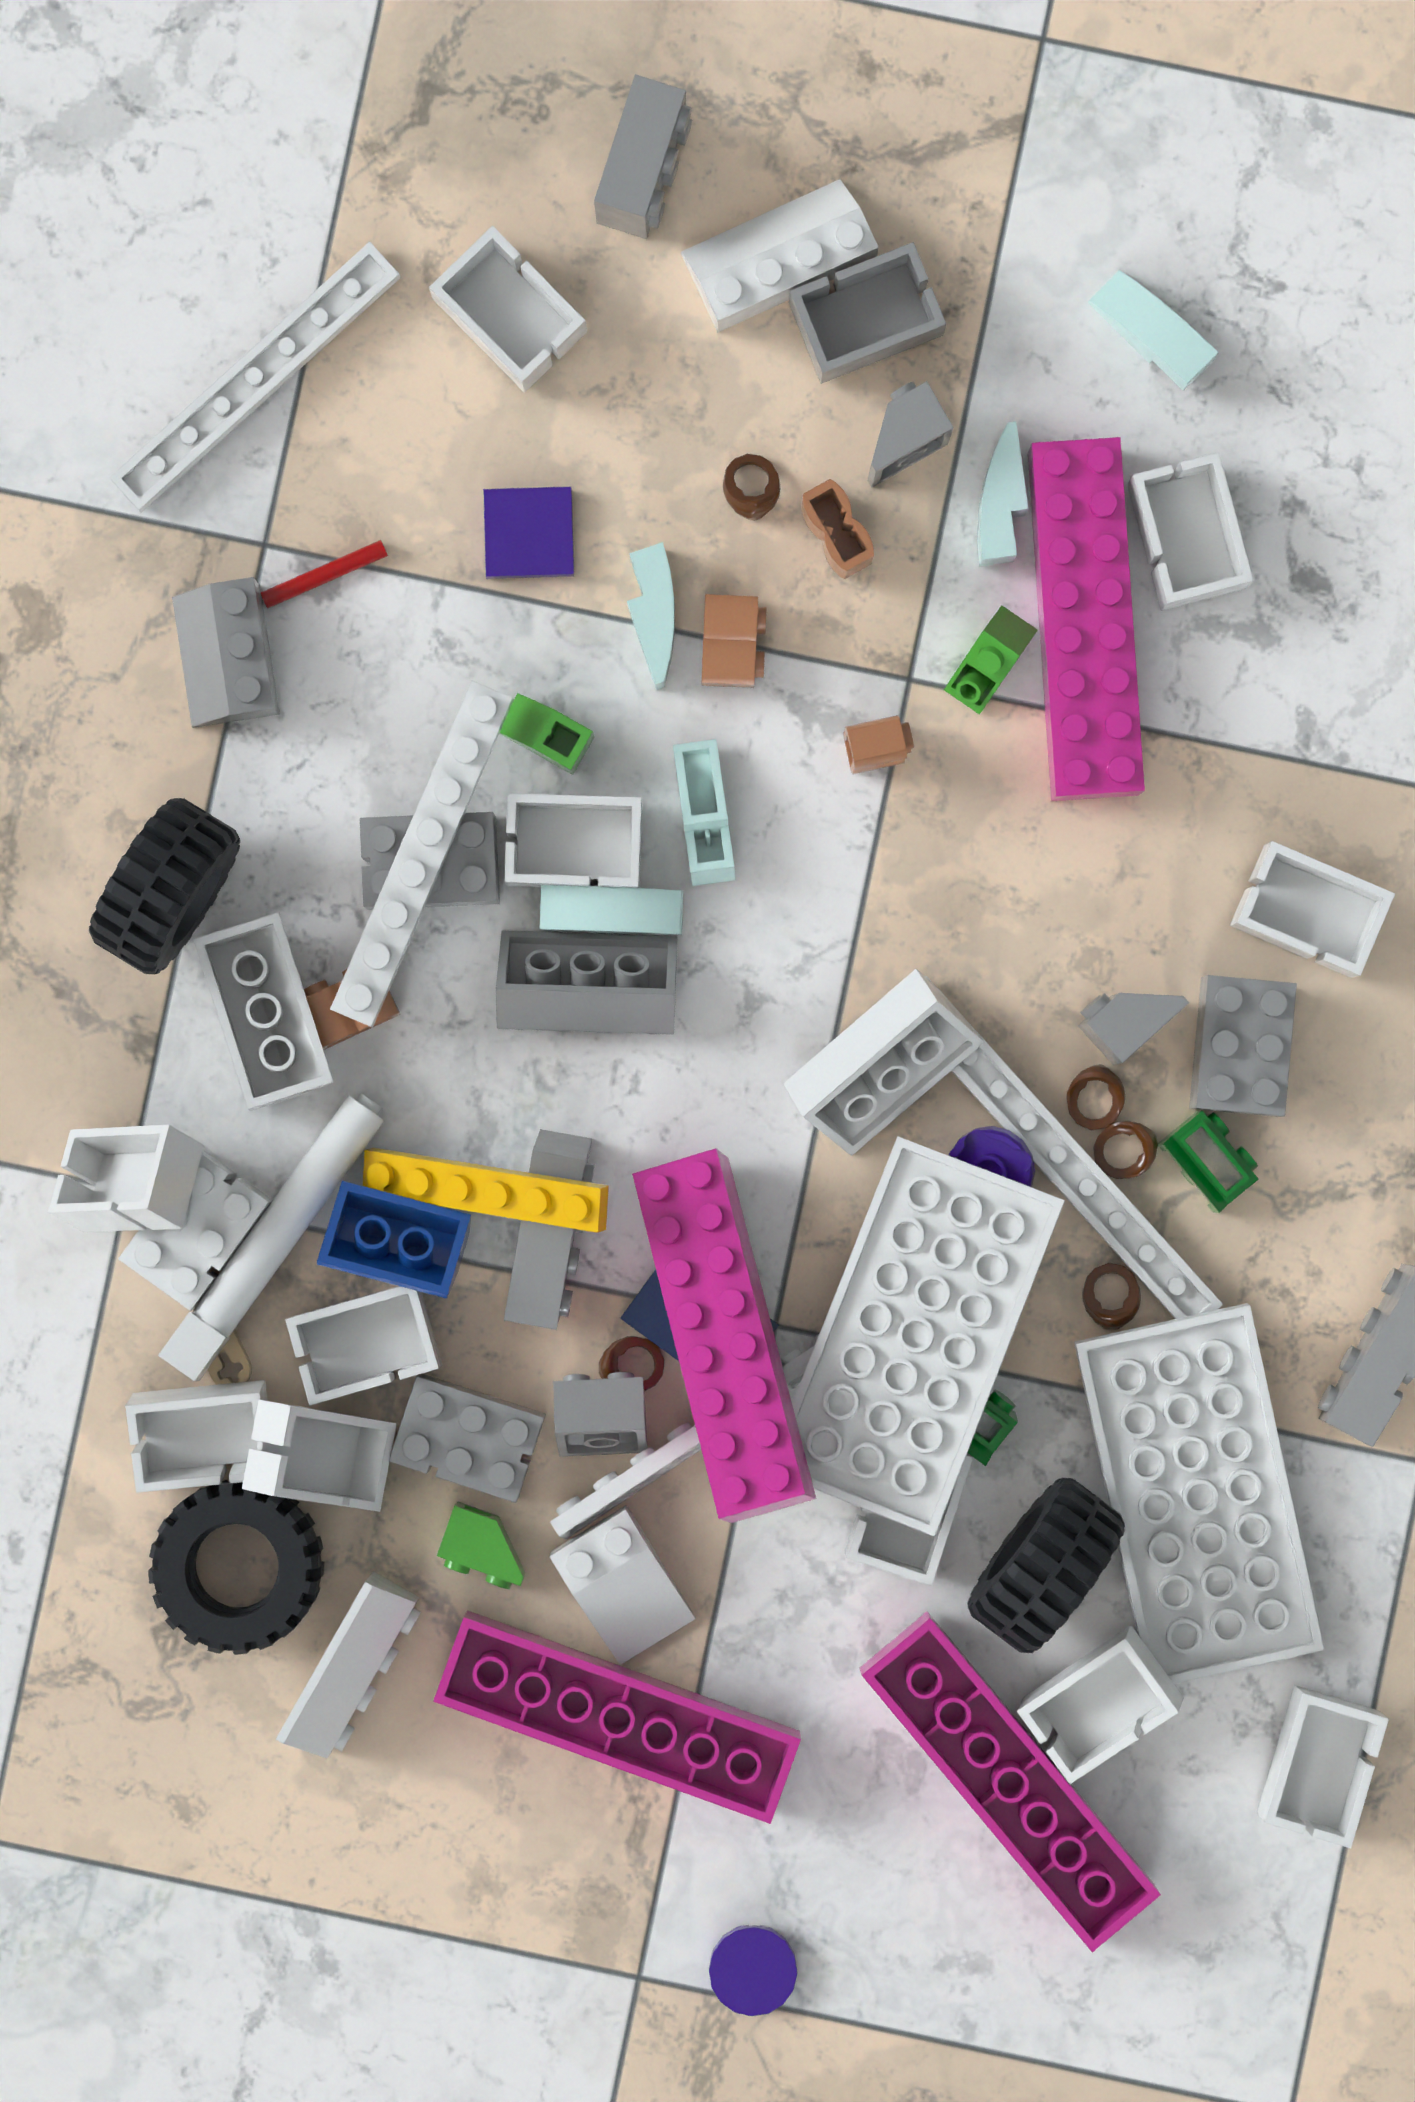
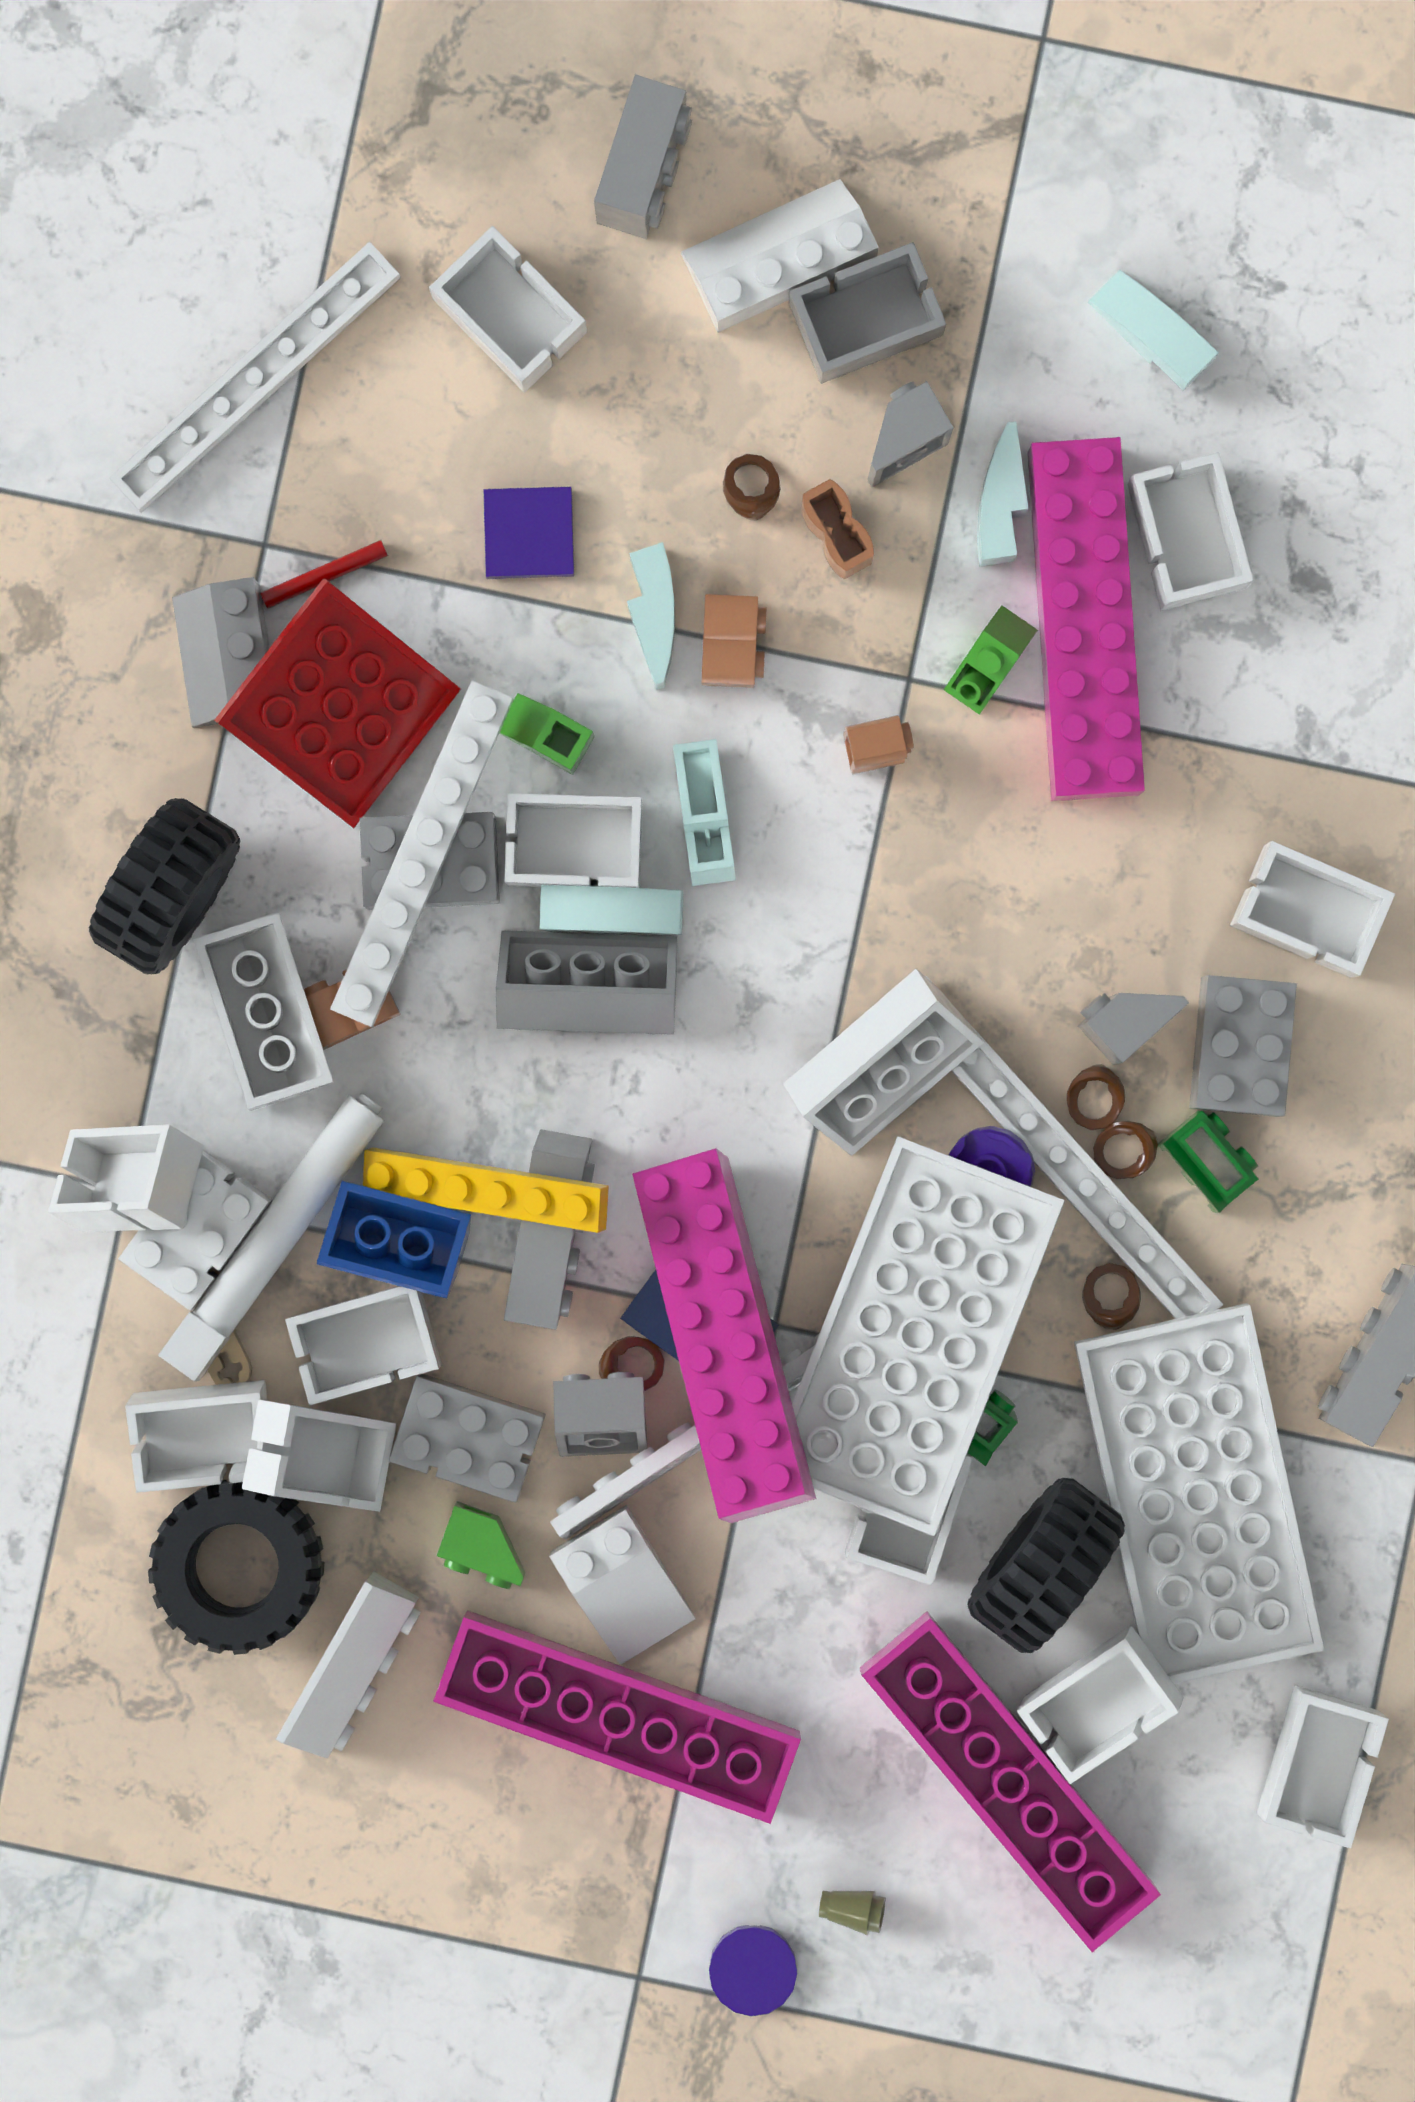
none -> red plate [214,579,461,828]
none -> olive cone [819,1890,886,1936]

